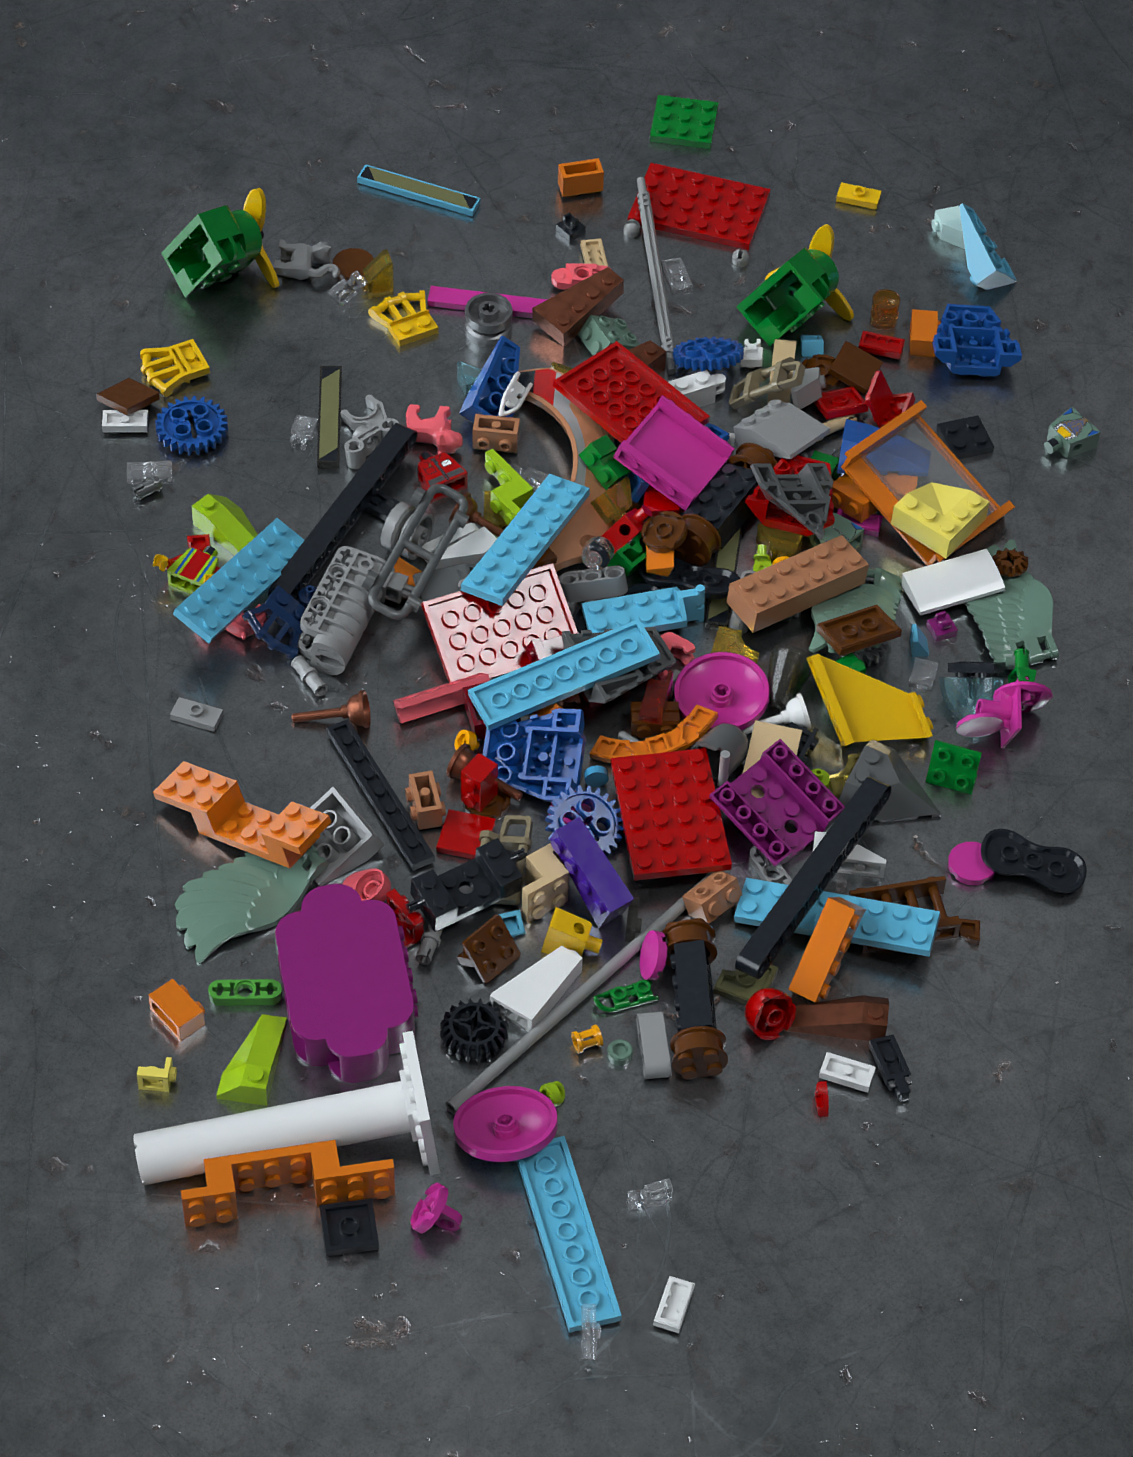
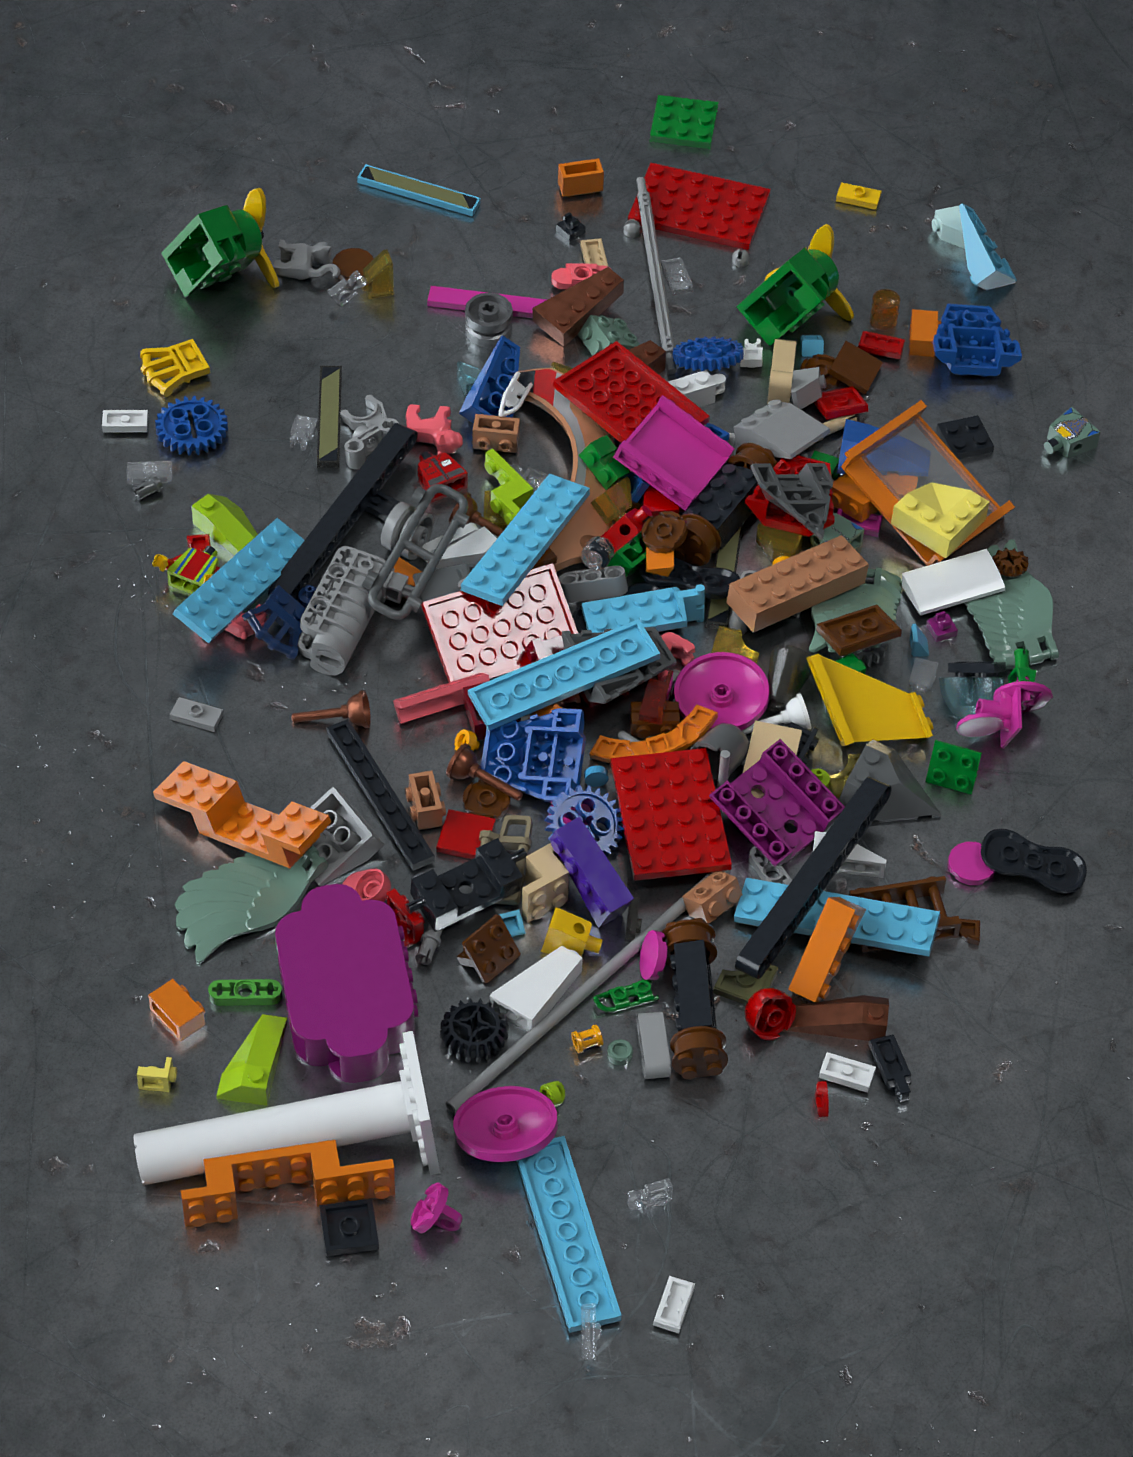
reddish brown tile [96,378,160,416] -> none
light grey pin [291,655,328,696] -> none
yellow plate [368,290,439,347] -> none
red brick [461,753,498,812] -> none
dark tan bar [729,357,805,409] -> none
lime piece [753,544,772,572] -> none
red bracket [865,371,916,428] -> none

